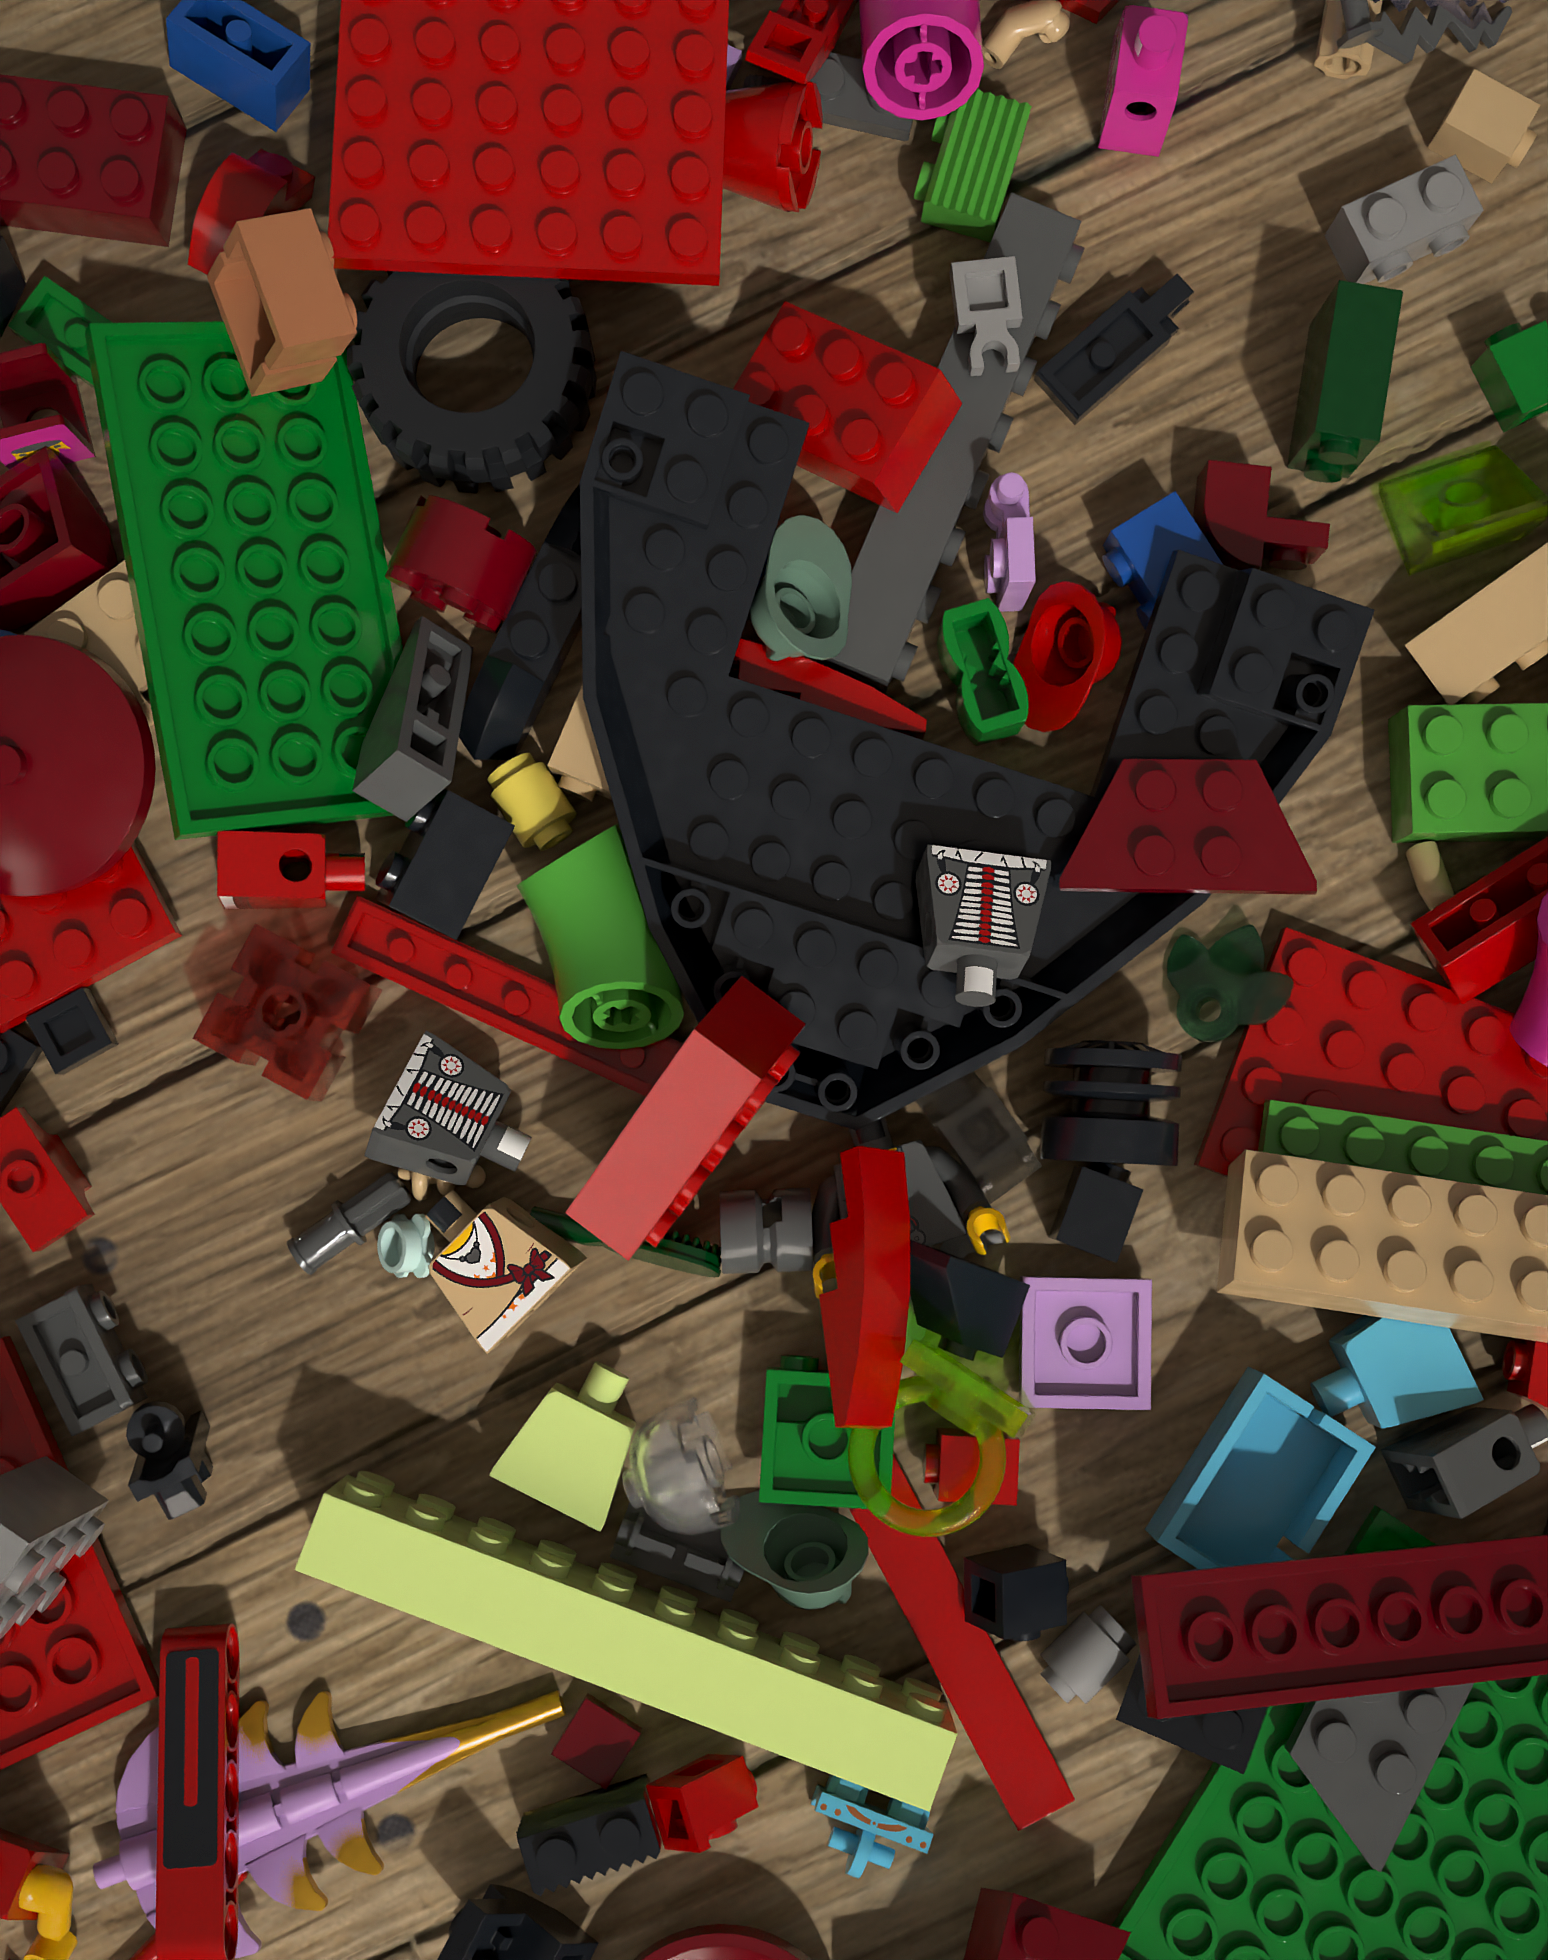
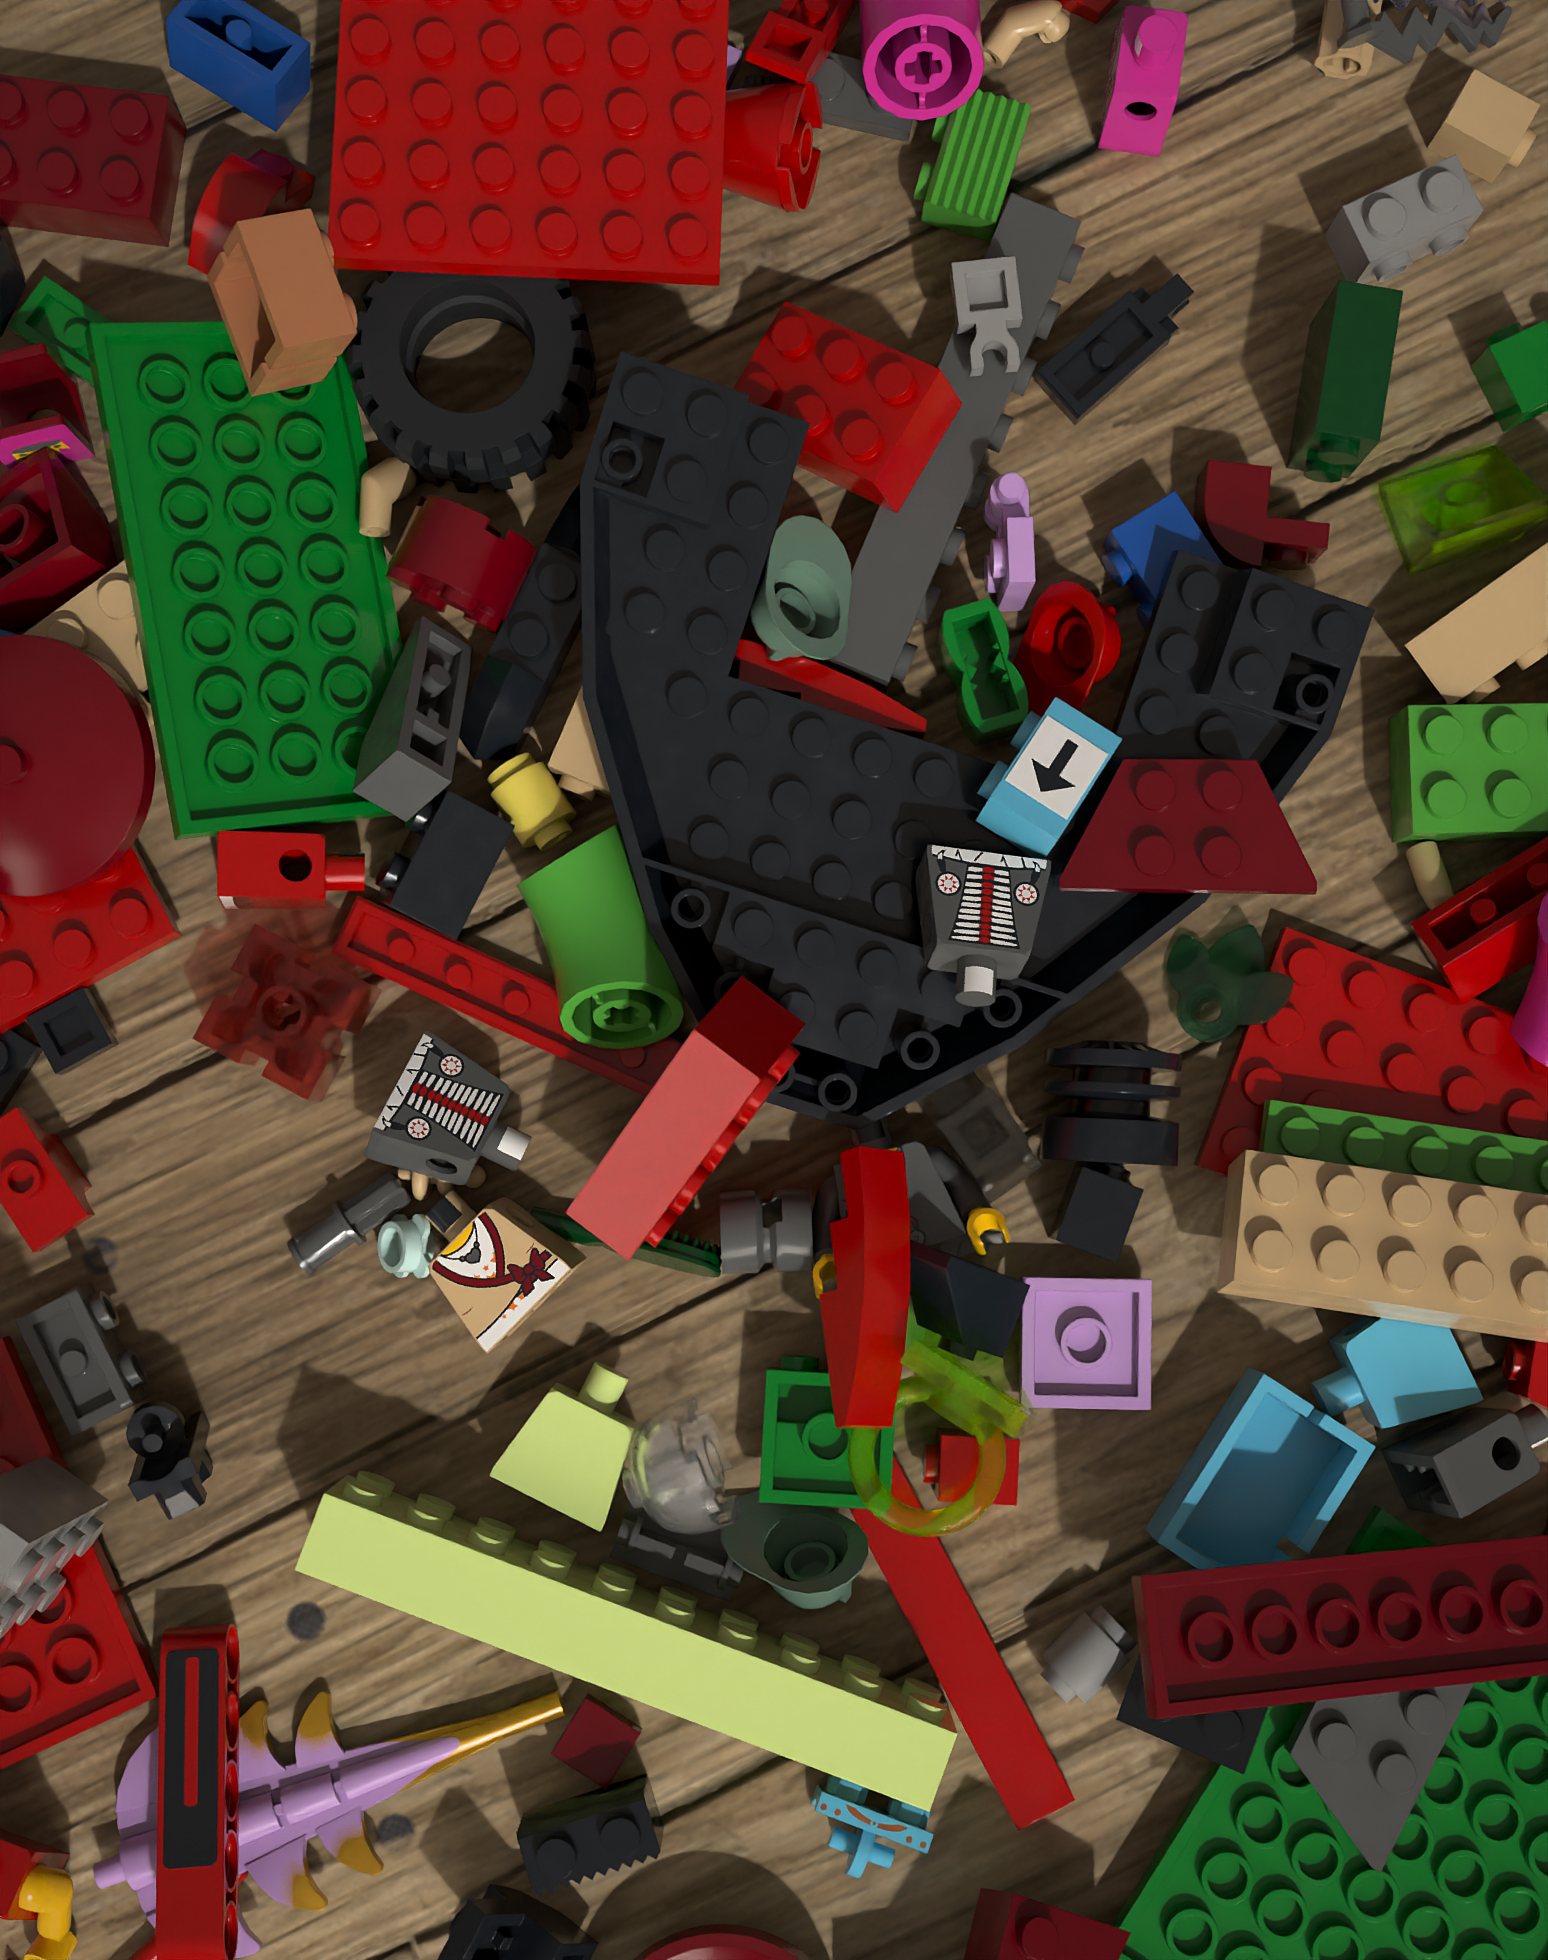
red brick [645,1754,759,1853] -> none
black brick [964,1544,1069,1641] -> none
none -> tan arm [359,457,417,537]
none -> brick [976,697,1122,860]

